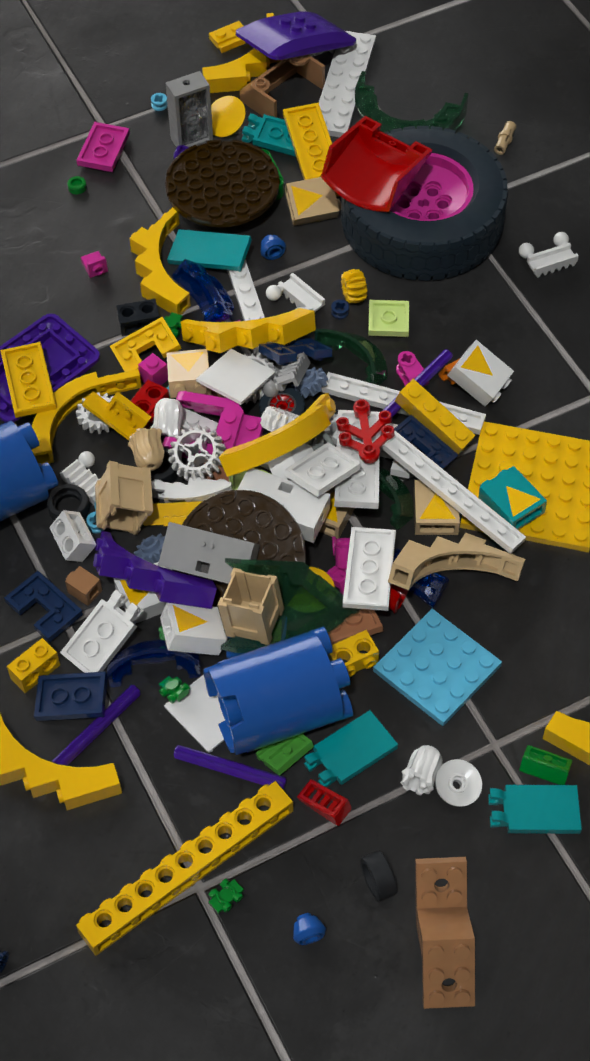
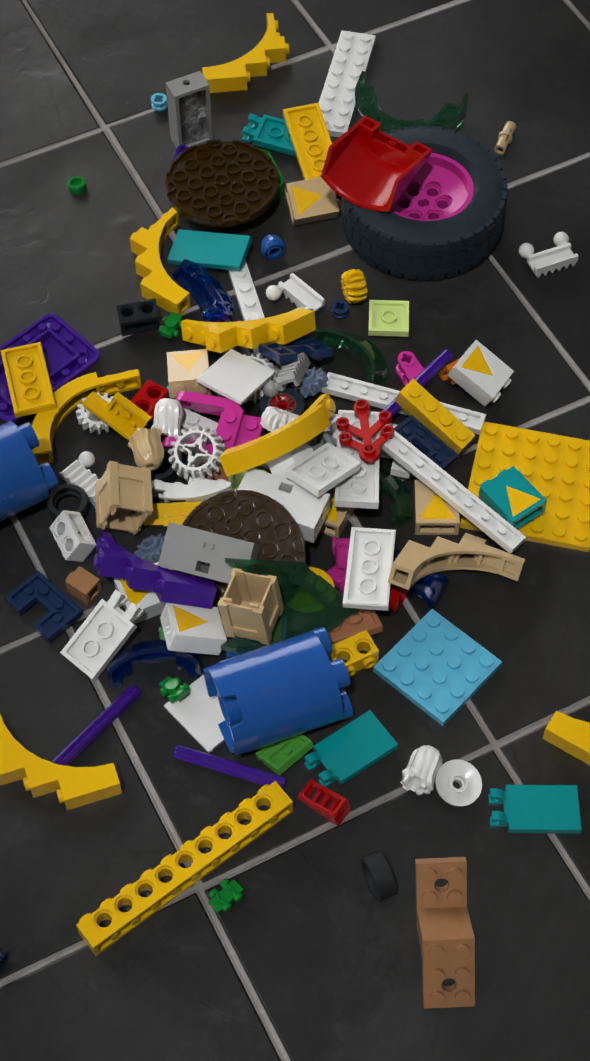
yellow brick [7,638,60,693] -> none
dark blue plate [34,671,108,721] -> none
dark pink plate [76,122,130,172] -> none
dark pink bracket [81,251,108,278] -> none
medium azure bush [86,512,106,533] -> none
yellow plate [110,317,182,372] -> none
dark pink brick [138,353,168,385] -> none
yellow plate [209,21,246,53] -> none
yellow shield [211,96,246,137] -> none
dark purple wedge [236,11,356,60] -> none
medium nougat windscreen [240,55,325,118] -> none
blue cone [293,913,326,945] -> none
green slope [519,745,573,785] -> none

